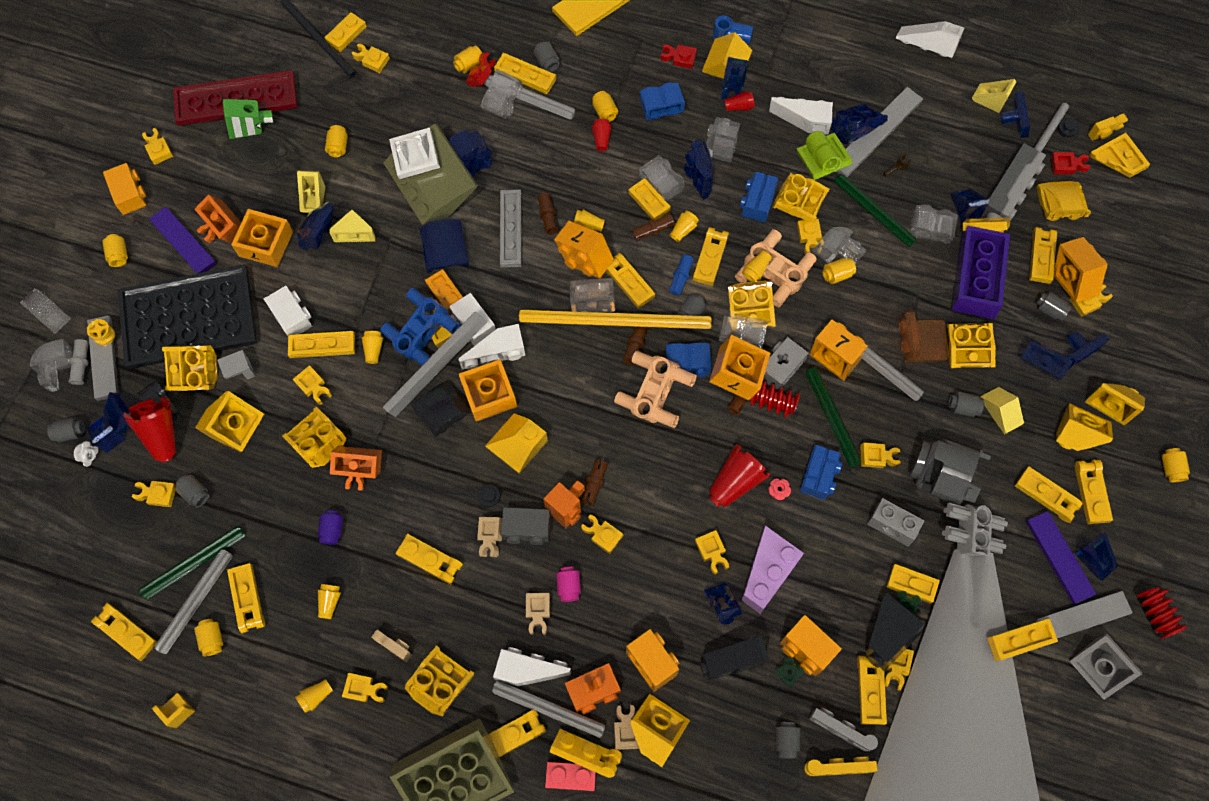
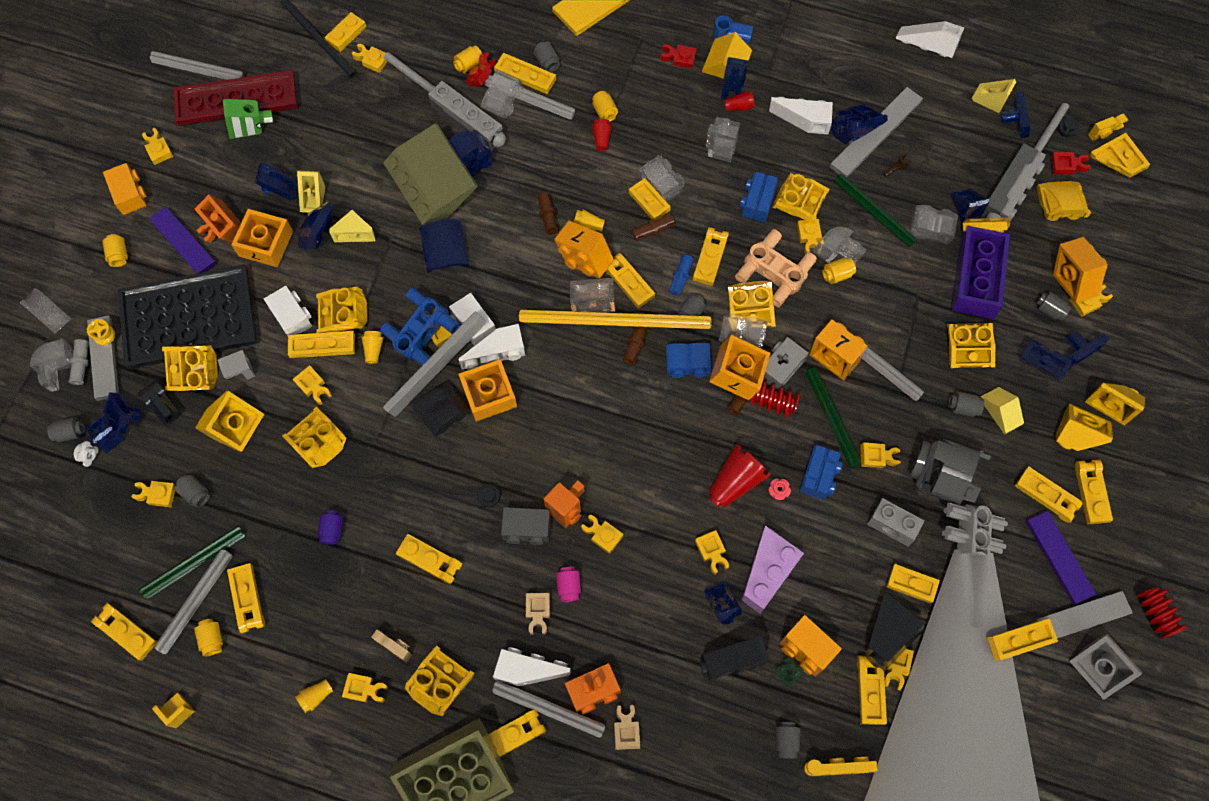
red cone [123,397,176,462] -> none
yellow cone [318,584,341,619] -> none
yellow brick [325,125,348,157] -> none
orange brick [330,446,382,490] -> none
white plate [389,128,440,179] -> none
light orange plate [425,269,463,314] -> none
tan plate [477,517,503,557] -> none
yellow slope [485,413,548,474] -> none
light grey tile [500,190,522,268] -> none
coral plate [545,762,596,791] -> none
yellow plate [550,729,622,778] -> none
reddish brown pin [580,460,608,506] -> none
light nougat piece [614,351,697,428] -> none
light orange brick [626,629,680,692] -> none
yellow slope [630,694,690,767] -> none
blue brick [639,82,685,120] -> none
yellow cone [669,210,699,242] -> none
clear blue slope [683,140,714,200] -> none
yellow cone [742,250,772,283] -> none
lime plate [797,131,852,180] -> none
light grey plate [809,707,878,752] -> none
clear green plate [898,591,921,615] -> none
clear orange bracket [899,312,949,363] -> none
yellow plate [1029,227,1057,284] -> none
clear blue slope [1075,532,1118,581] -> none
yellow brick [1161,448,1190,482] -> none
none -> light grey axle [149,51,244,80]
none -> clear blue tile [255,163,298,201]
none -> yellow slope [316,286,367,333]
none -> light grey piece [384,52,506,152]

